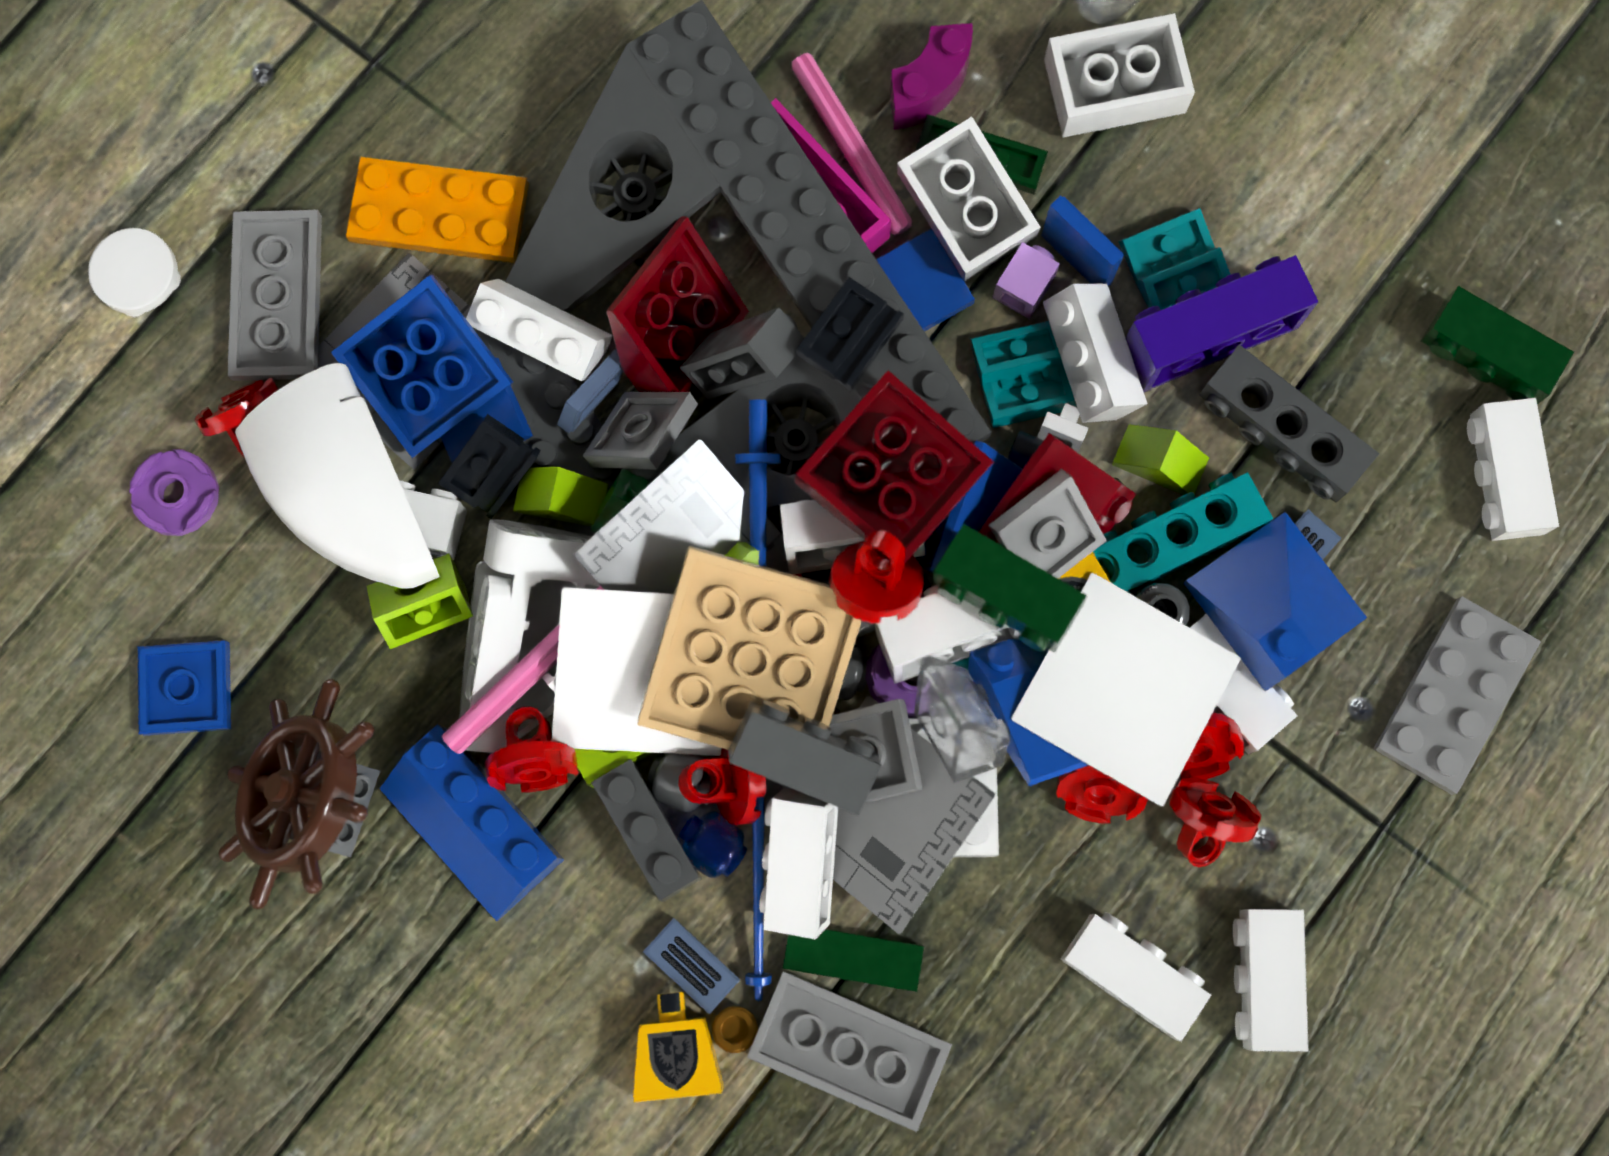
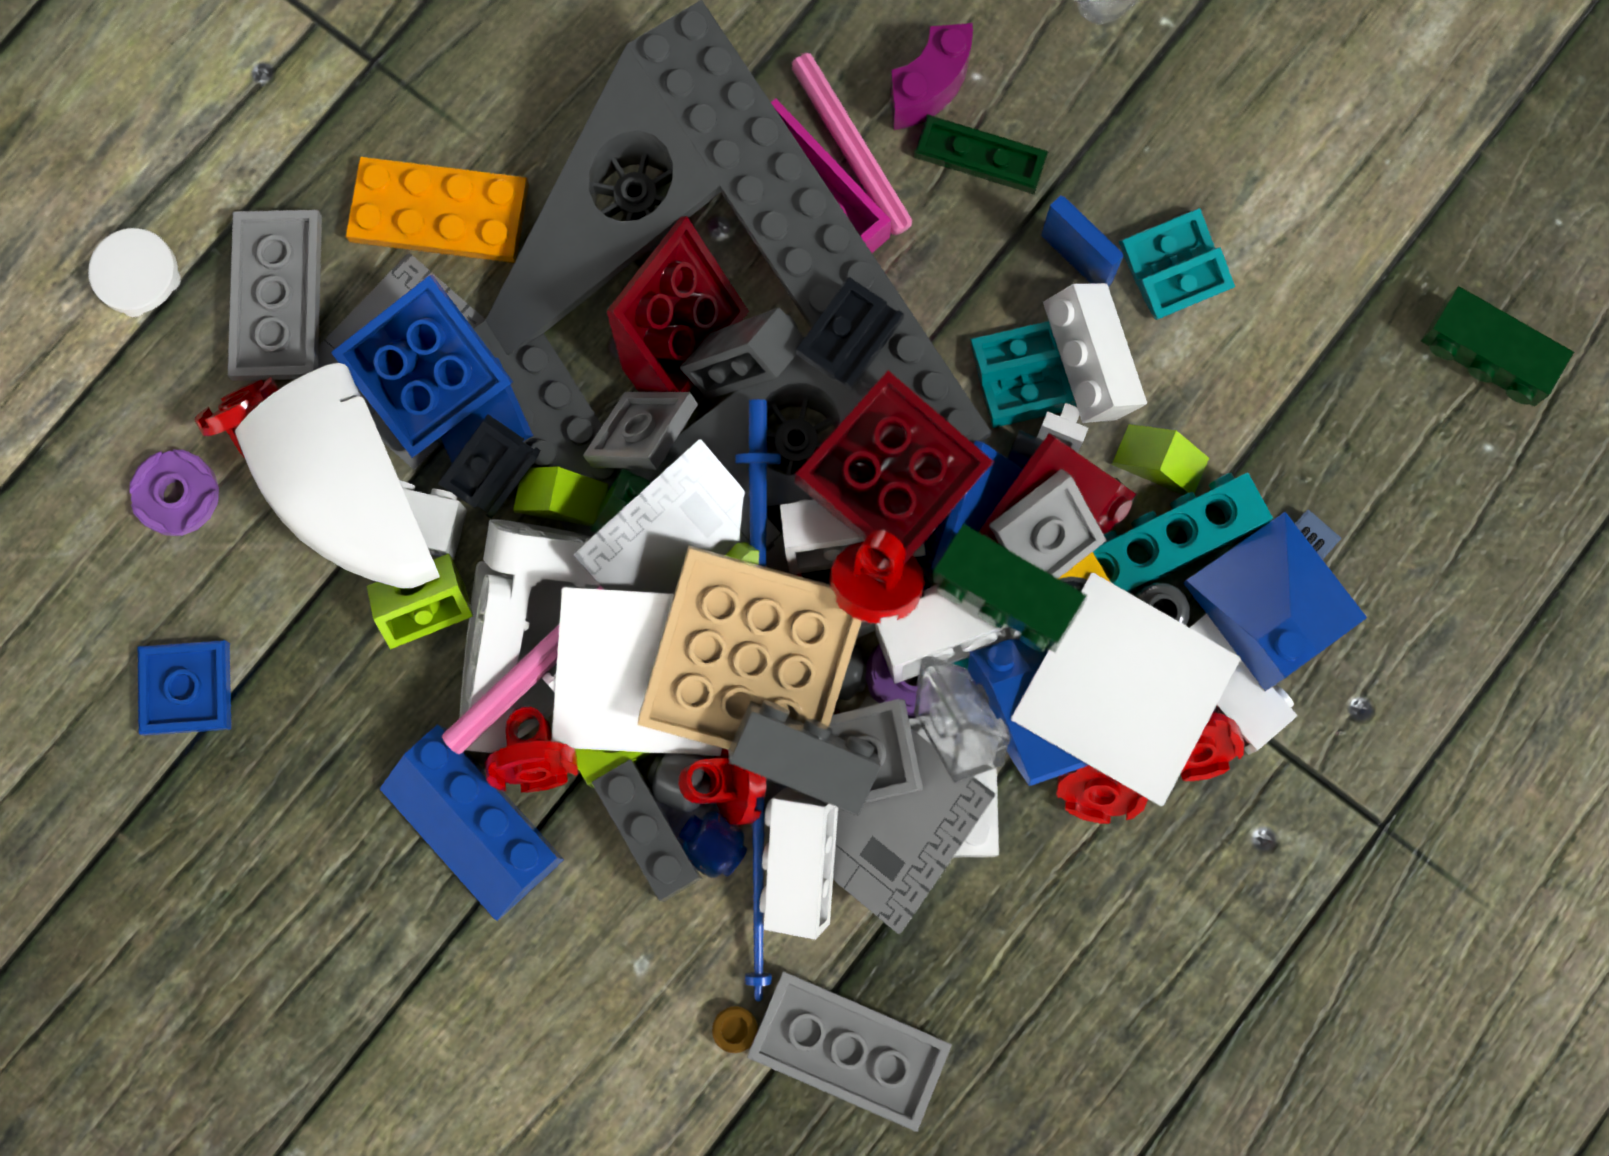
reddish brown brick [219,679,380,909] -> none
white brick [466,279,613,381] -> none
sand blue tile [557,348,623,433] -> none
yellow torso [633,992,724,1102] -> none
sand blue tile [643,918,741,1014] -> none
dark green tile [783,929,924,992] -> none
blue tile [876,229,975,332] -> none
white brick [897,117,1041,282] -> none
lavender brick [993,242,1060,319] -> none
white brick [1044,13,1195,137] -> none
white brick [1060,912,1211,1042] -> none
dark purple brick [1126,255,1319,392] -> none
red tile [1170,778,1261,867] -> none
dark grey brick [1199,345,1379,503] -> none
white brick [1233,909,1308,1052] -> none
light grey plate [1373,596,1541,795] -> none
white brick [1467,398,1559,541] -> none

